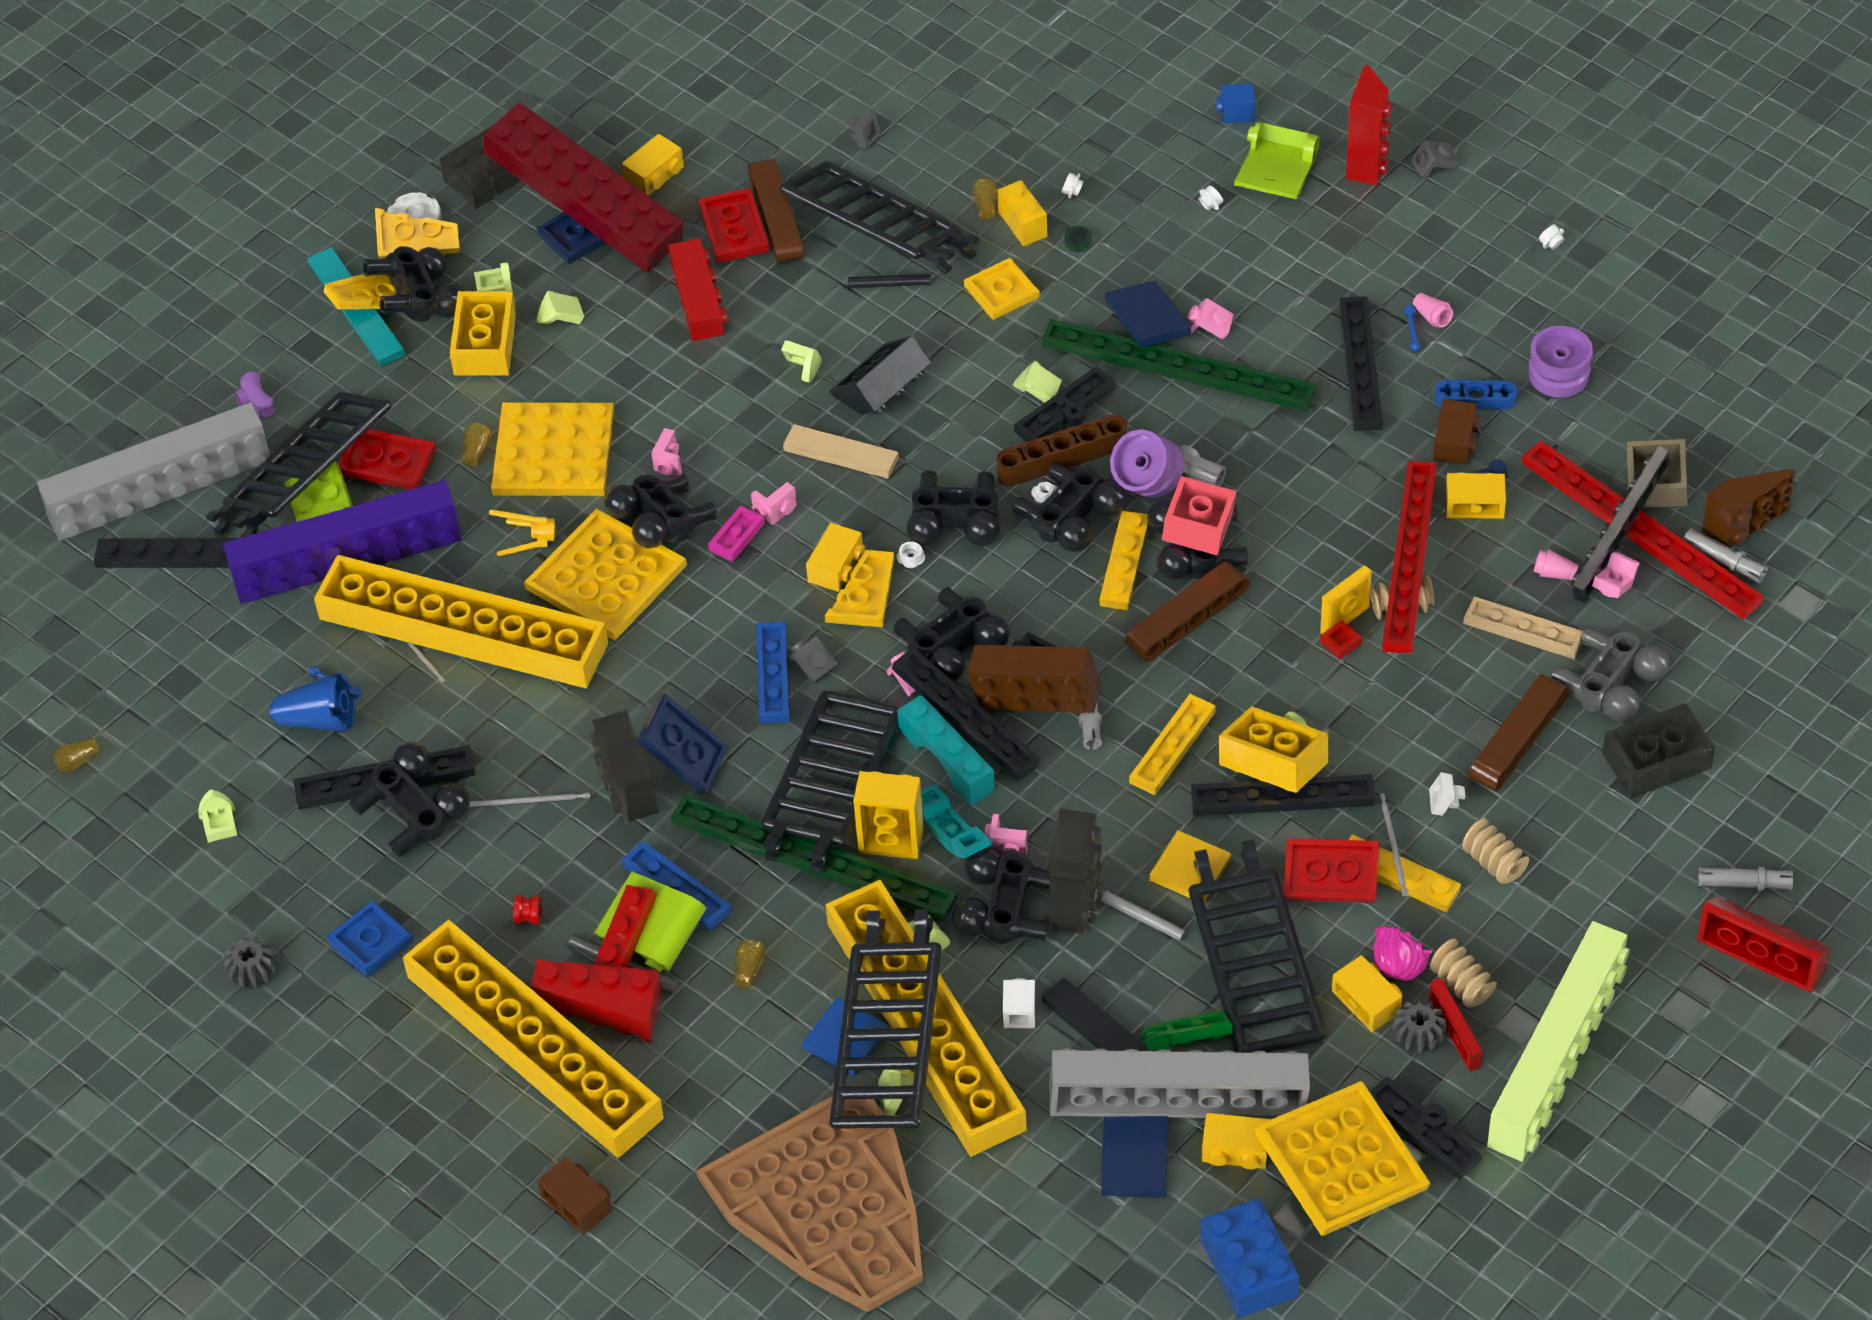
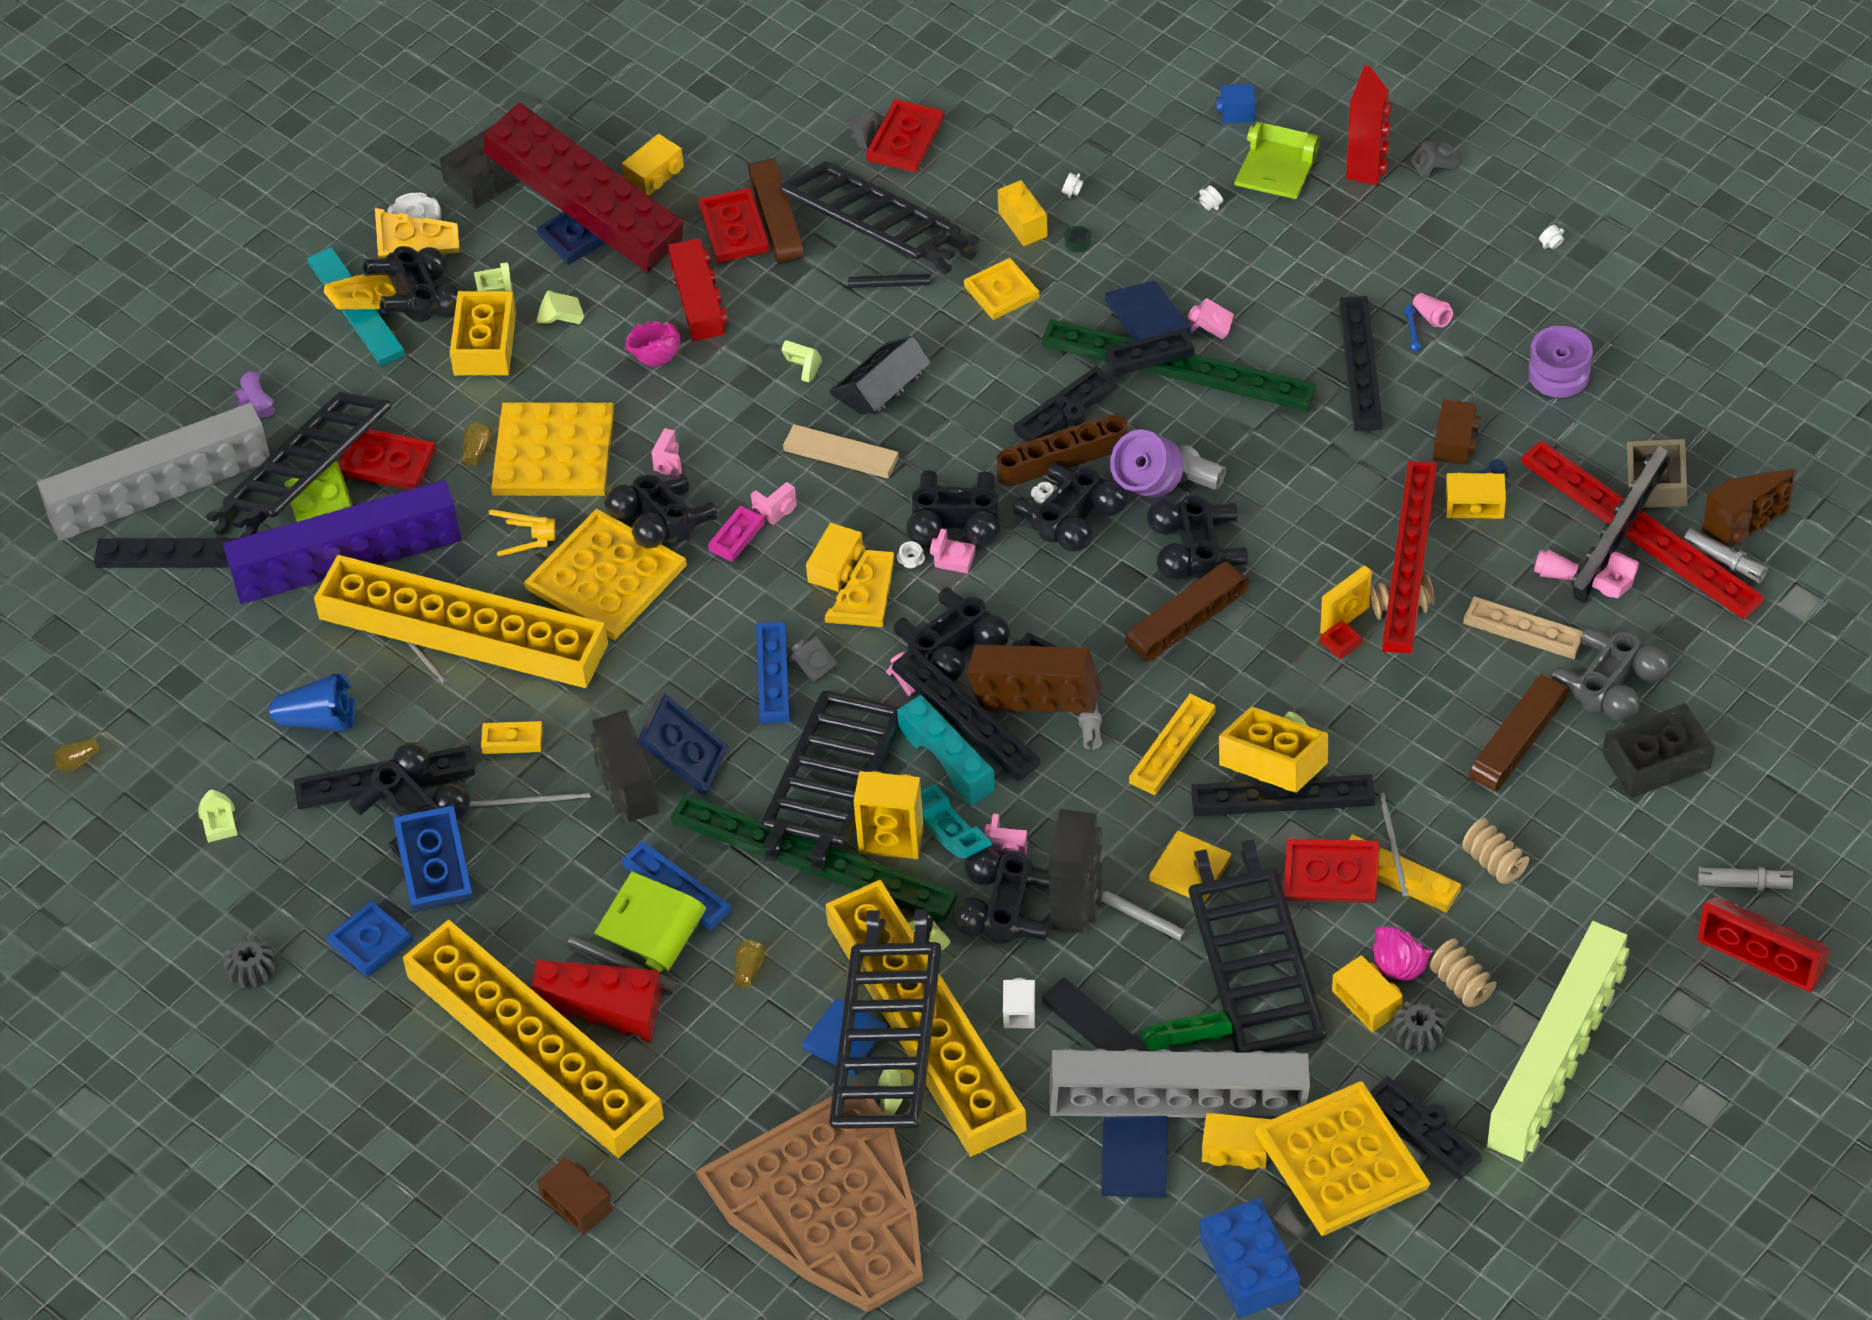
blue hinge [309,666,362,698] -> none
red wheel [513,894,542,926] -> none
red plate [593,885,657,968] -> none
clear yellow cone [972,178,998,220] -> none
yellowish green tile [1013,361,1062,403] -> none
yellow plate [1099,511,1149,610] -> none
coral brick [1162,476,1237,556] -> none
white tile [1429,772,1466,816] -> none
red tile [1429,978,1483,1072] -> none
blue beam [1435,380,1518,409] -> none
none -> blue brick [393,806,472,913]
none -> yellow plate [481,721,543,754]
none -> dark pink hair [624,321,680,367]
none -> red plate [866,99,945,173]
none -> bright pink bracket [930,529,976,574]
none -> black plate [1106,328,1194,376]

